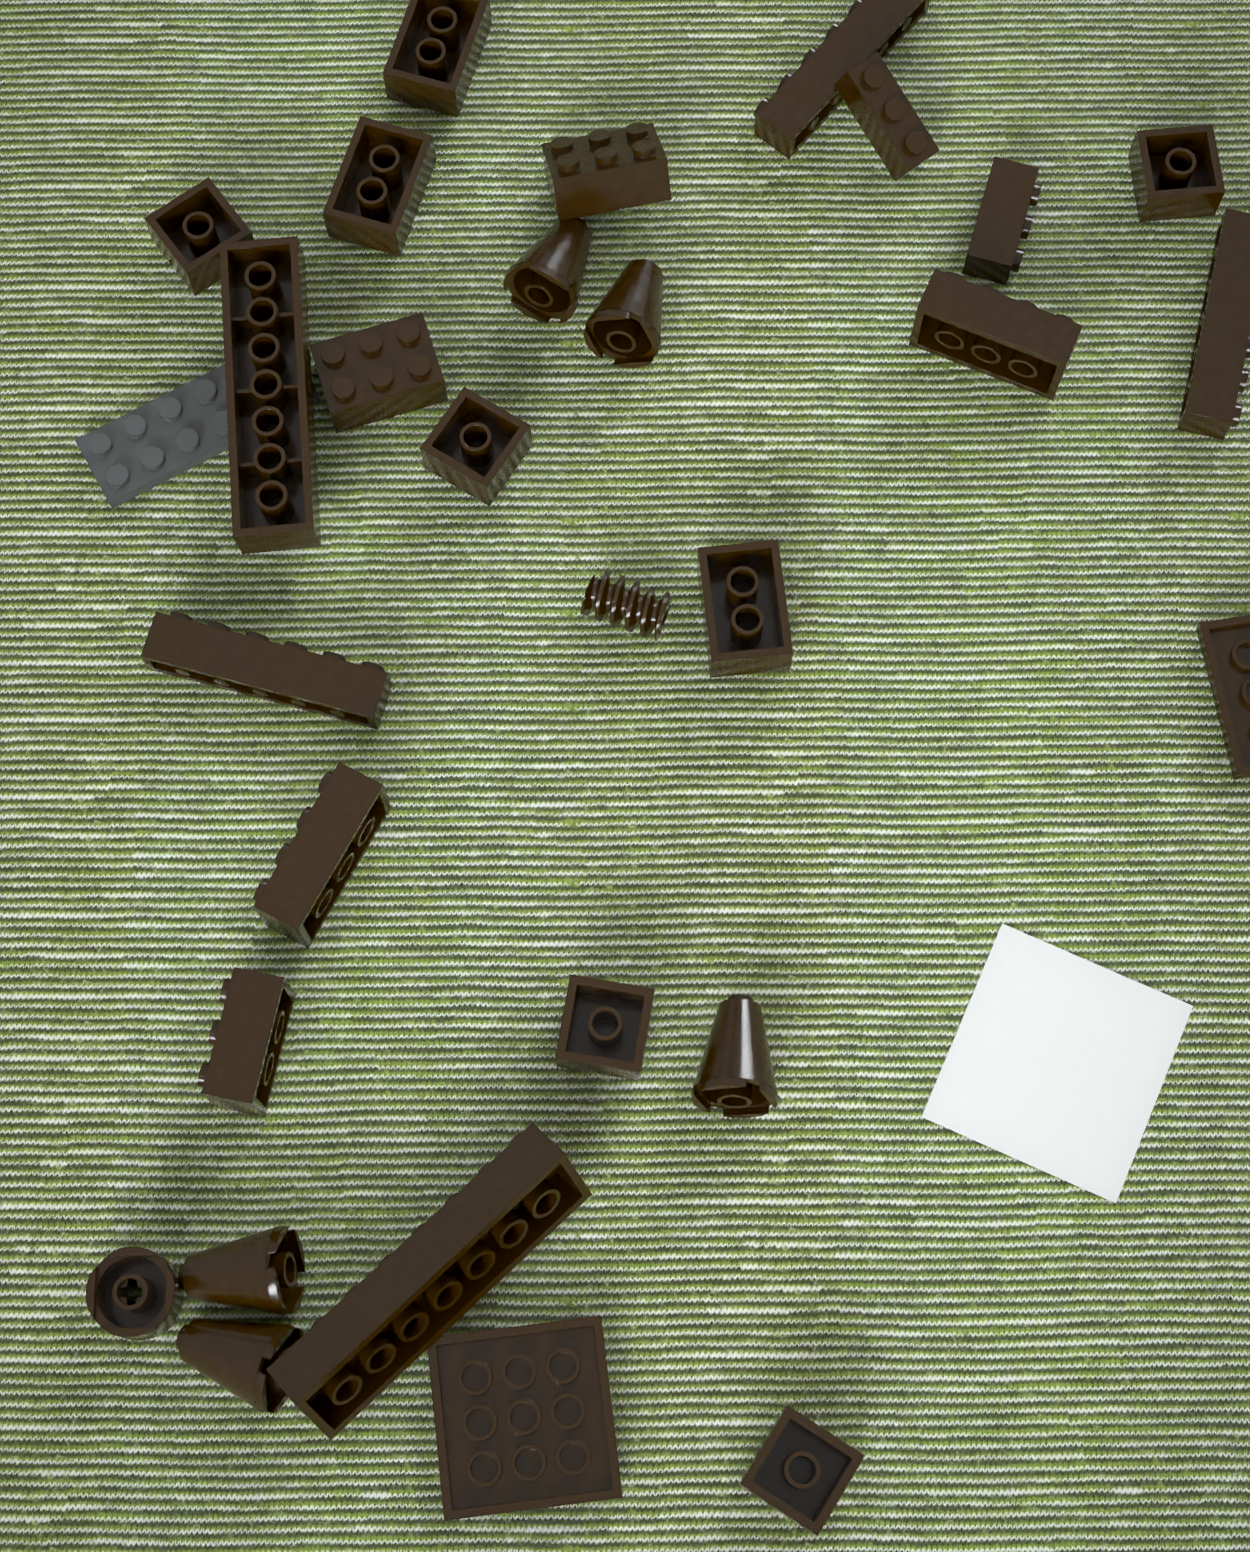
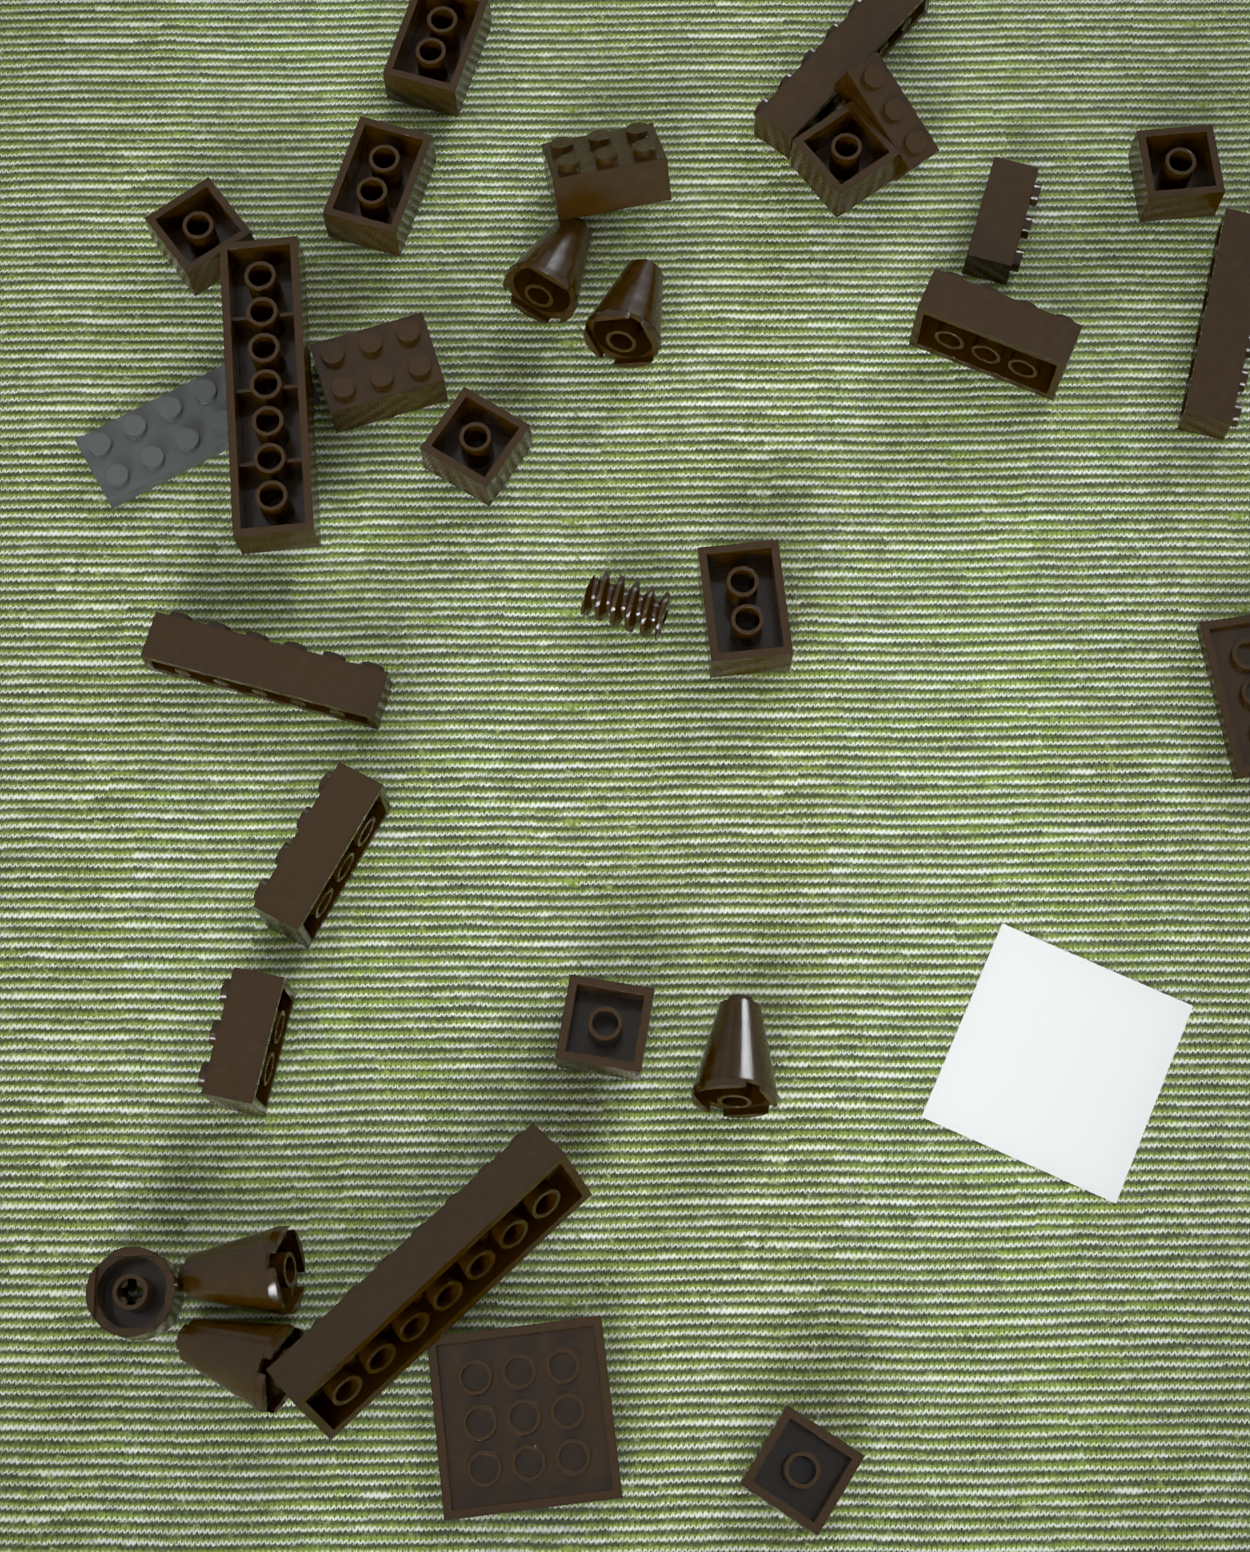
none -> dark brown brick [790,100,901,218]

